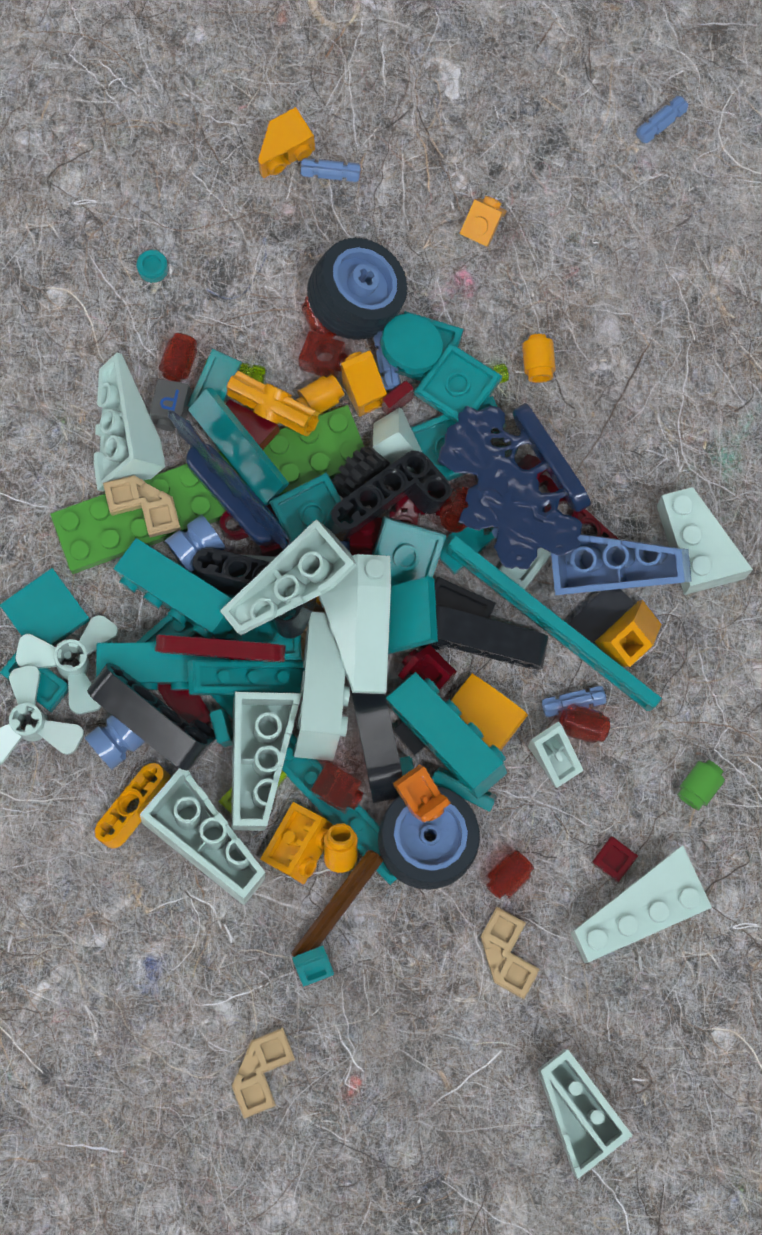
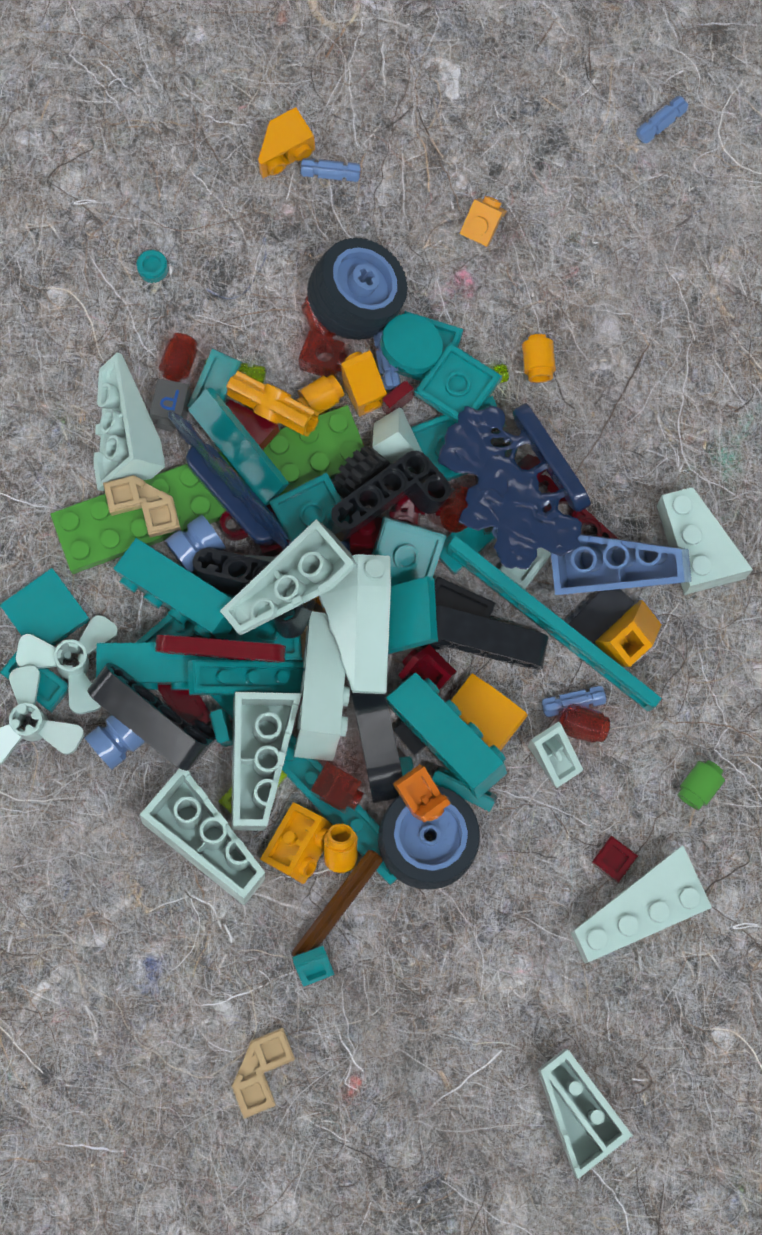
light orange beam [95,763,171,849] -> none
tan tile [480,907,540,999] -> none
clear red brick [485,850,535,900] -> none

